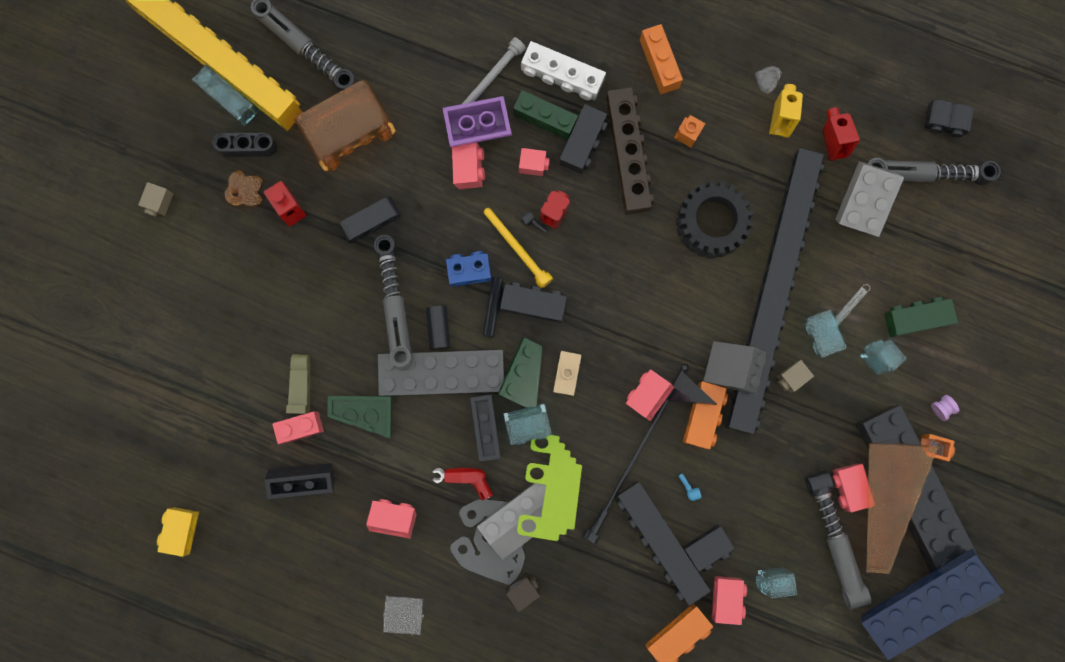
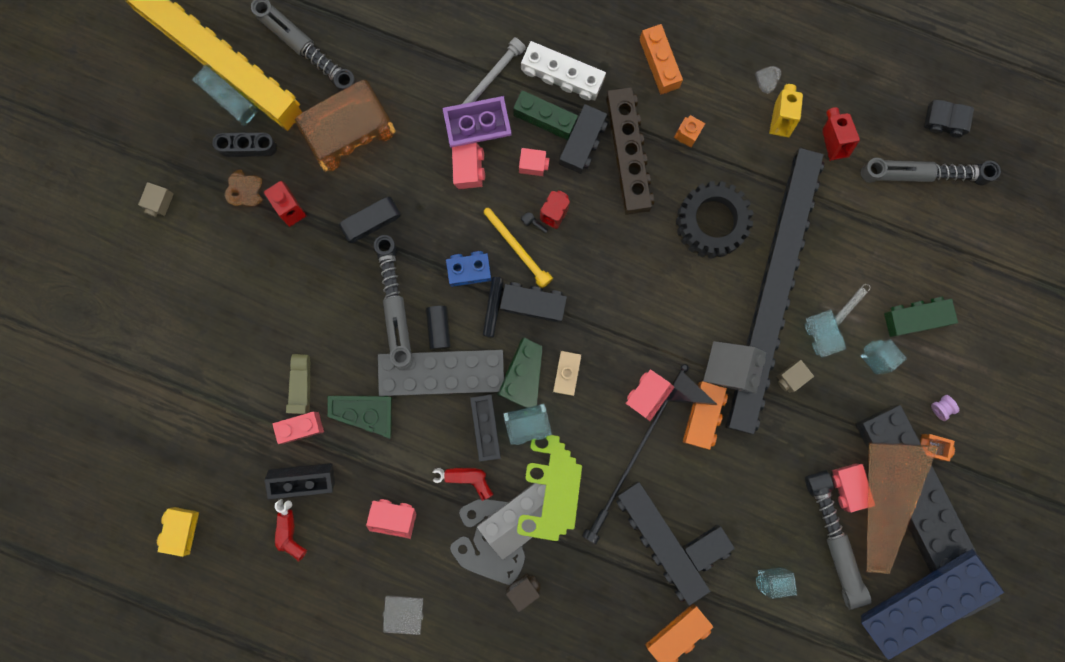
dark azure hand [679,473,701,501] -> none
coral brick [712,576,747,625] -> none
light grey brick [835,161,904,237] -> none
none -> red arm [275,499,307,562]

